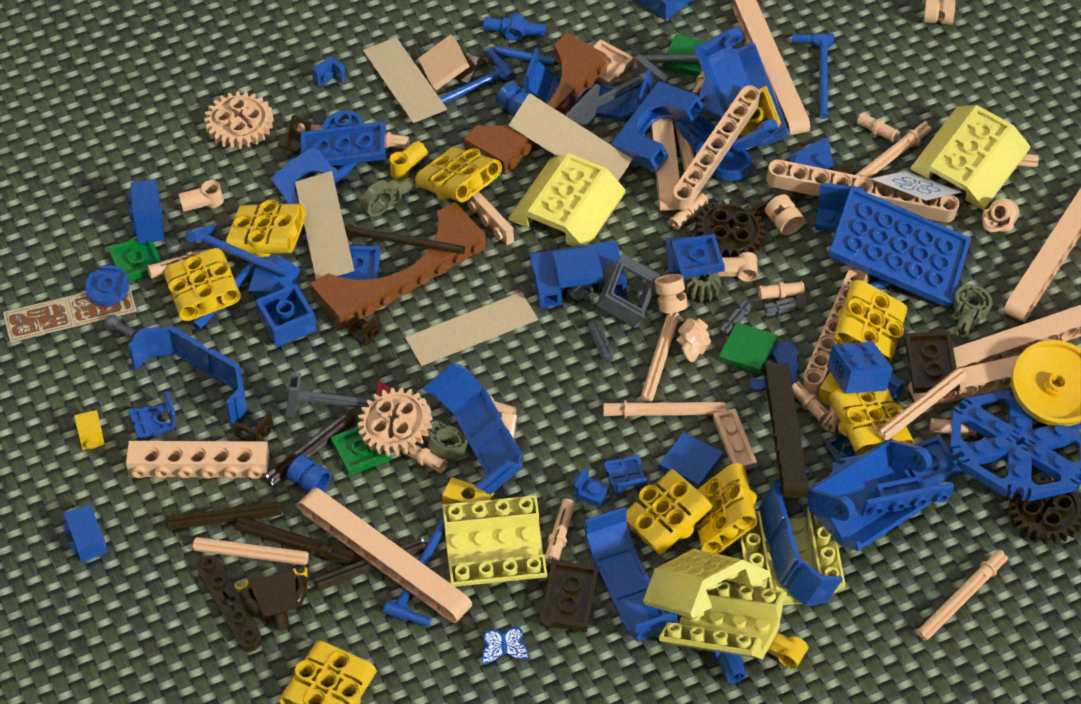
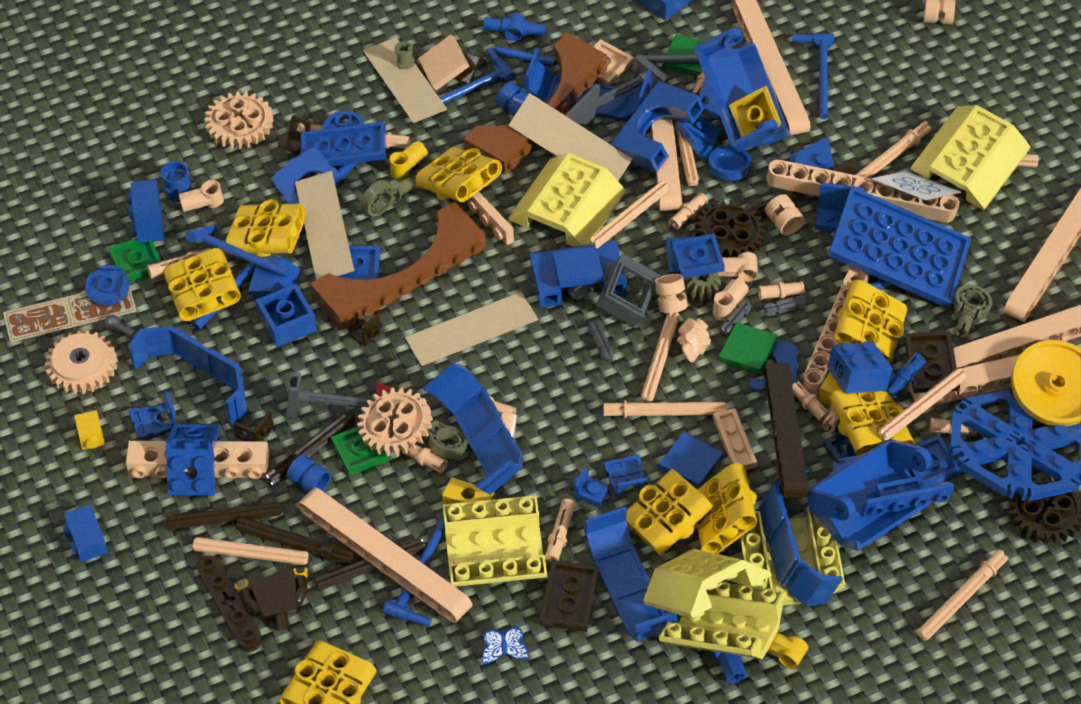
blue bracket [312,56,345,87] -> none
dark brown bar [344,224,465,254] -> none
light nougat beam [673,86,760,210] -> none
light nougat pin [857,112,900,142] -> none
light nougat head [982,198,1019,232] -> none
none -> light nougat gear [45,331,118,394]
none -> blue wheel [161,161,192,202]
none -> blue bracket [166,424,220,496]
none -> olive bush [394,41,415,69]
none -> light nougat axle [589,181,669,249]
none -> light nougat piece [713,278,749,321]
none -> blue pin [887,352,926,396]

